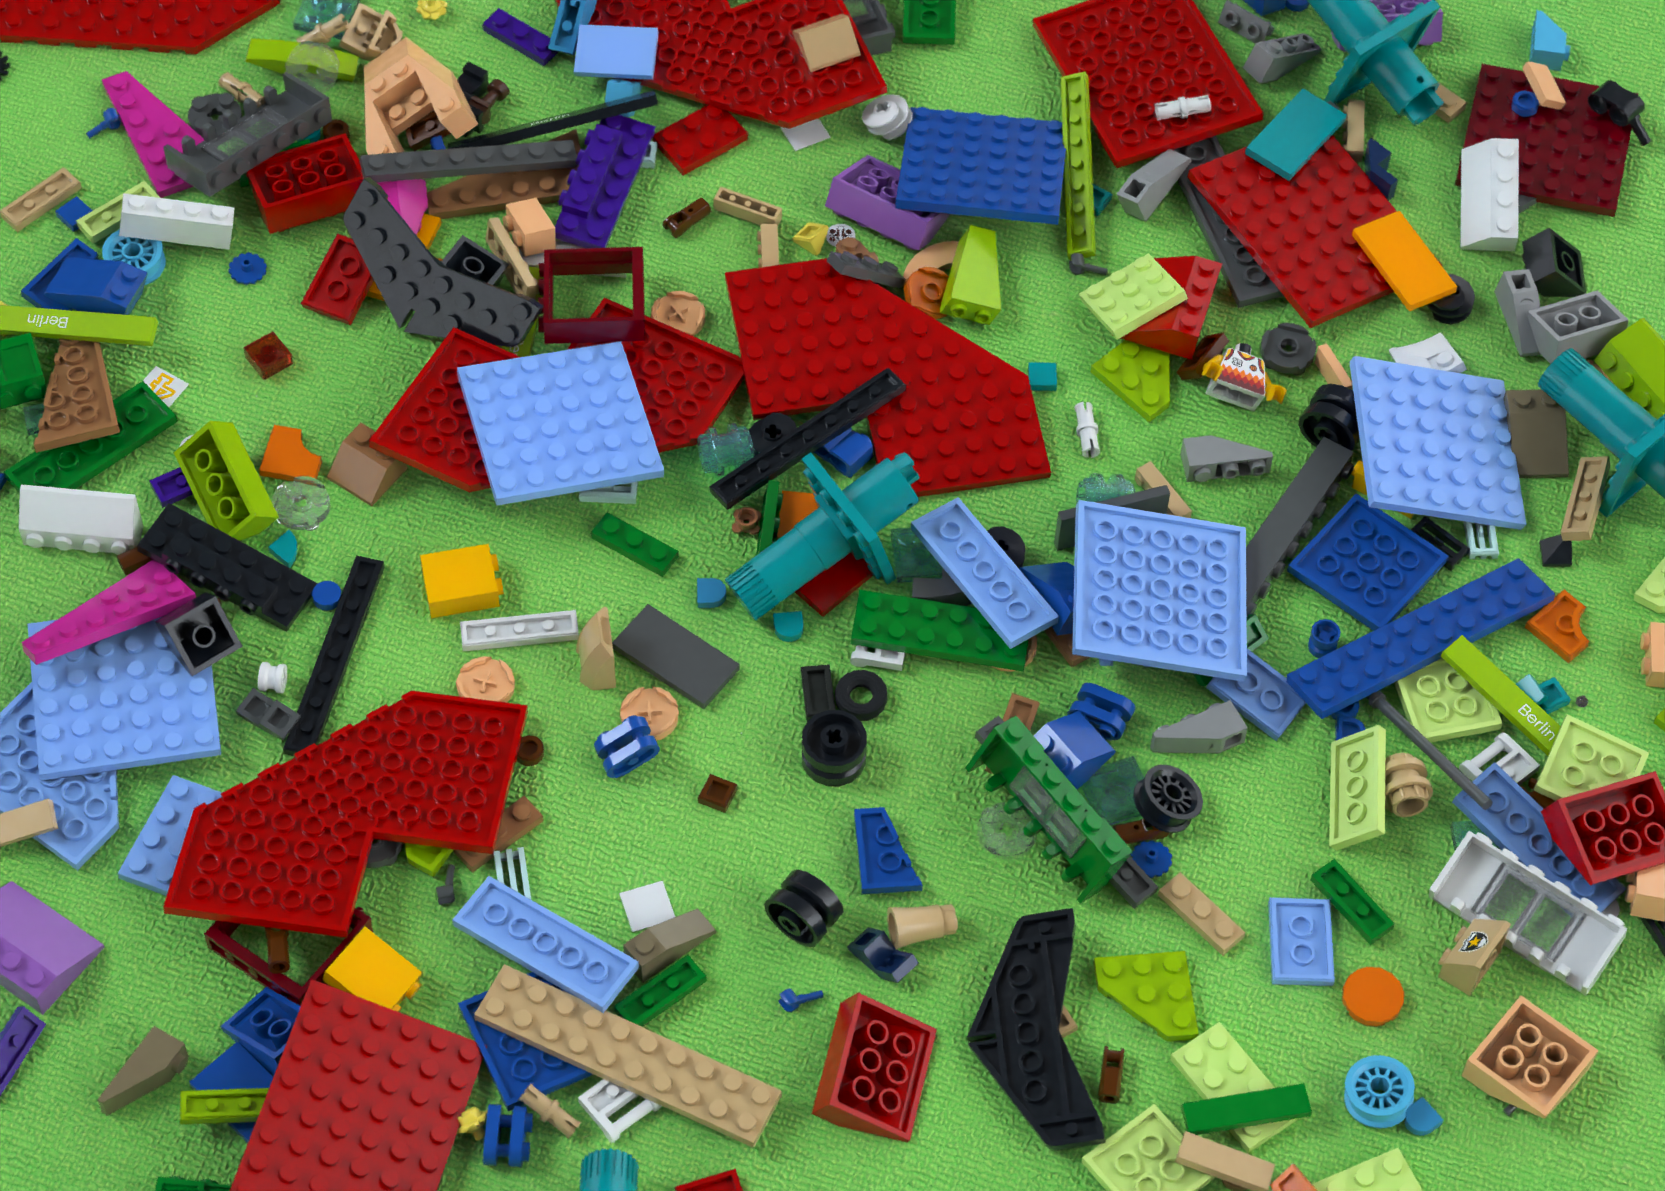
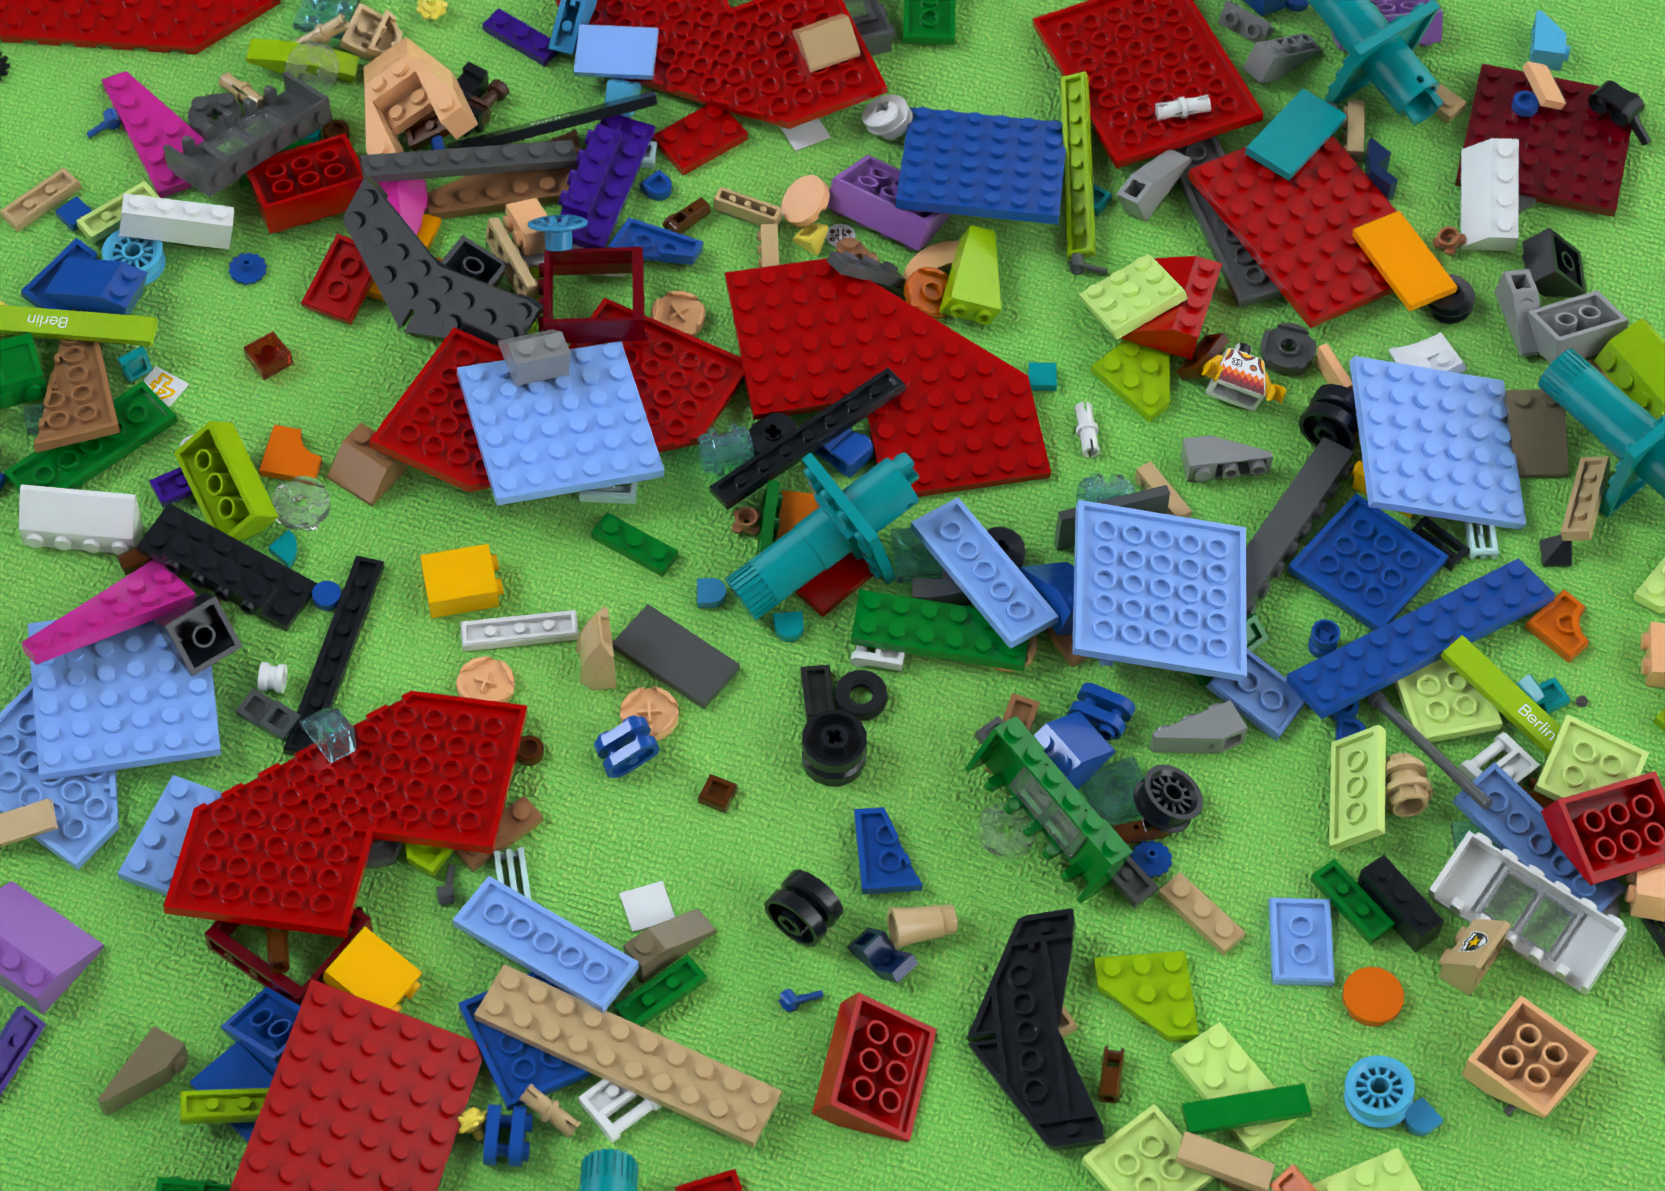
none -> teal tile [118,346,153,383]
none -> clear light blue slope [300,708,357,763]
none -> light grey slope [498,329,571,386]
none -> dark azure wheel [528,215,588,251]
none -> blue wing [608,217,704,265]
none -> blue tile [639,170,672,201]
none -> light nougat tile [781,175,830,227]
none -> black brick [1357,855,1444,953]
none -> nougat plate [1433,226,1466,255]

